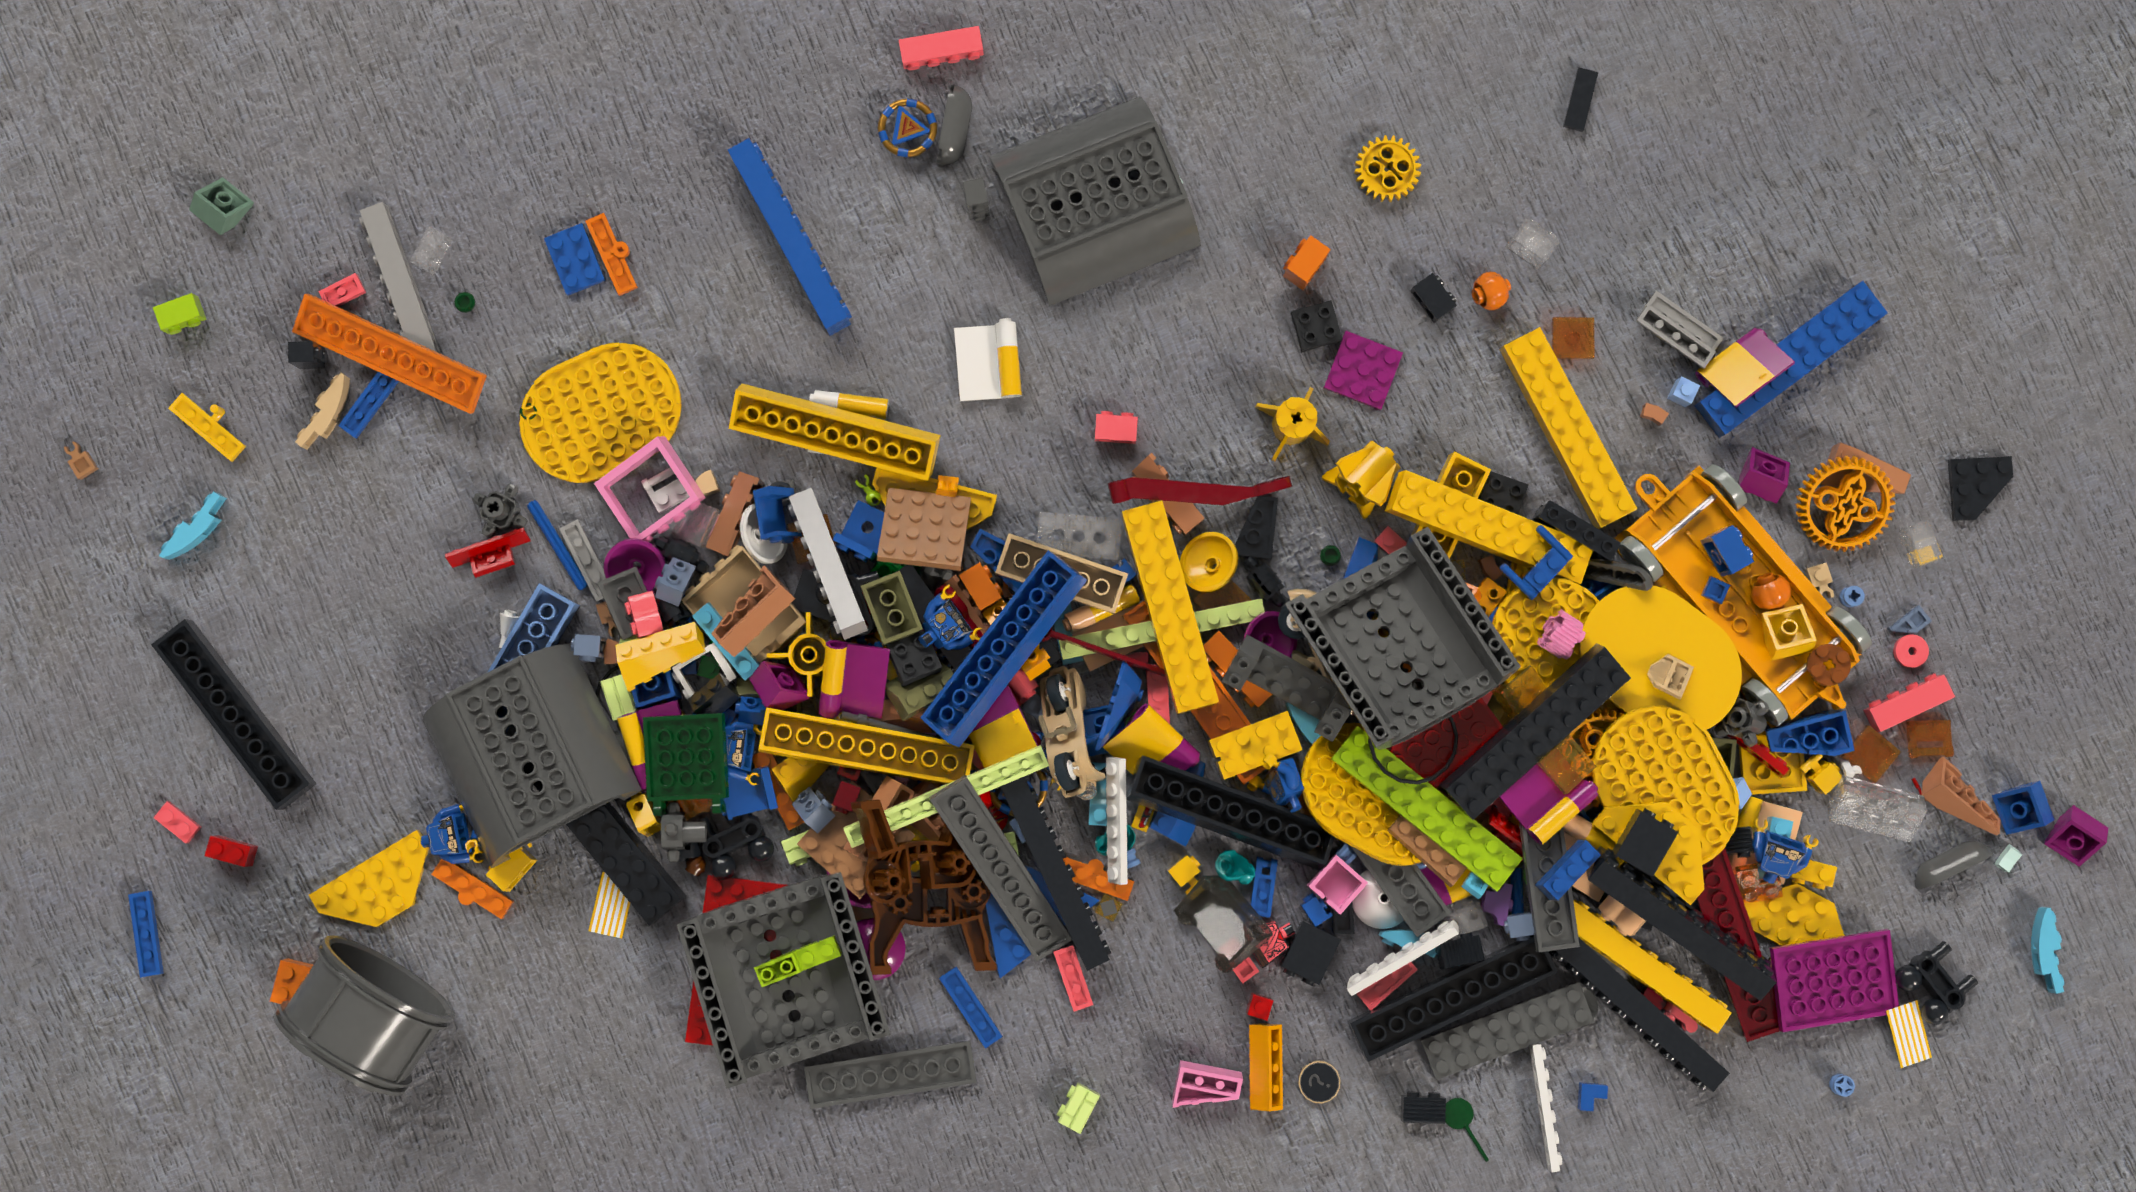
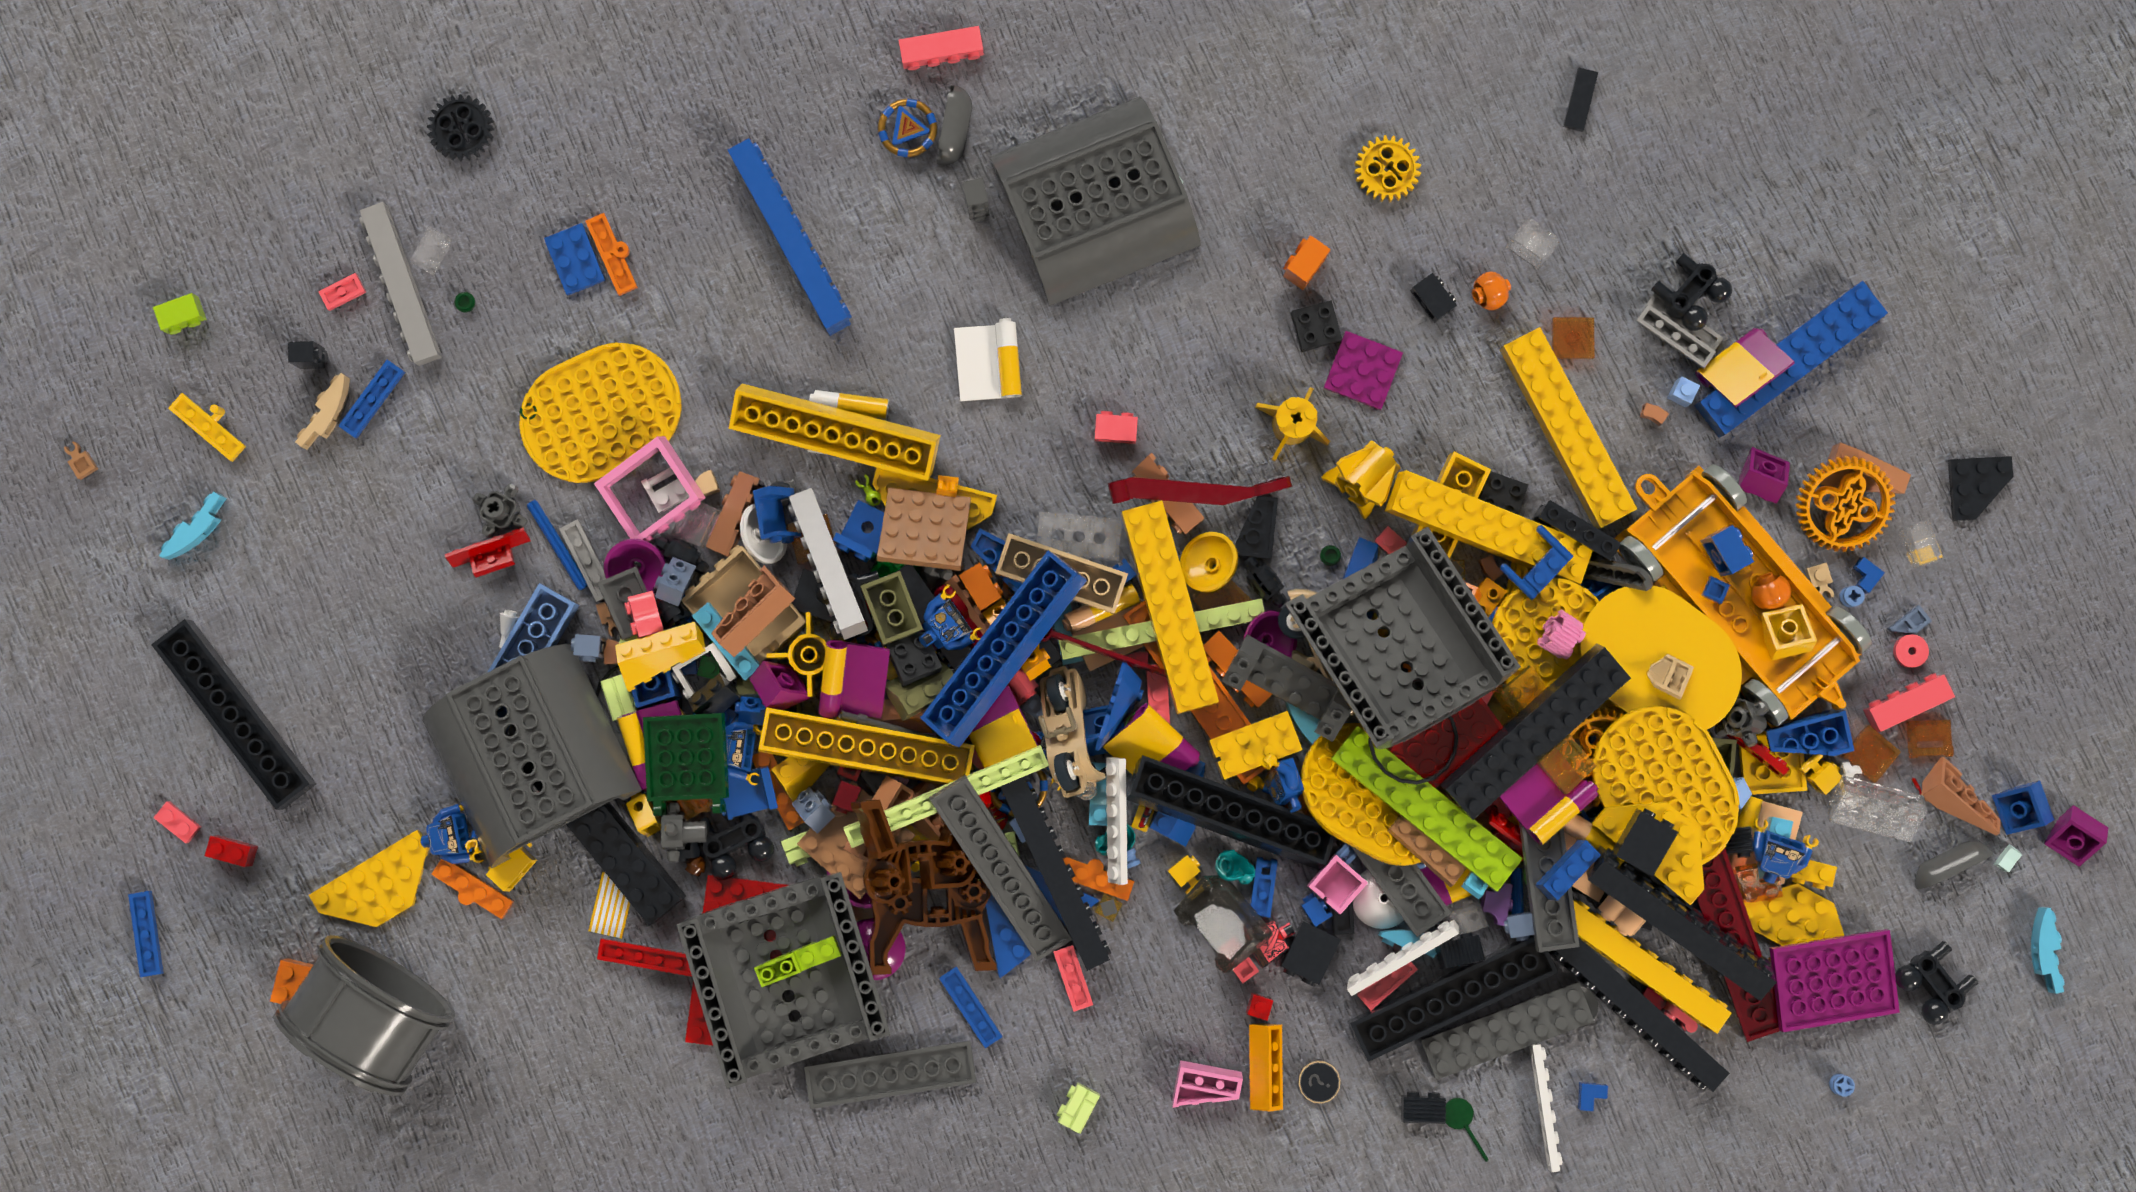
sand green slope [189,177,254,235] -> none
orange plate [292,294,487,414] -> none
dark orange plate [1806,644,1851,687] -> none
sticker [1886,1000,1932,1068] -> none
none -> black gear [427,94,495,162]
none -> red plate [597,938,692,977]
none -> black piece [1651,253,1733,331]
none -> blue piece [1853,557,1885,594]

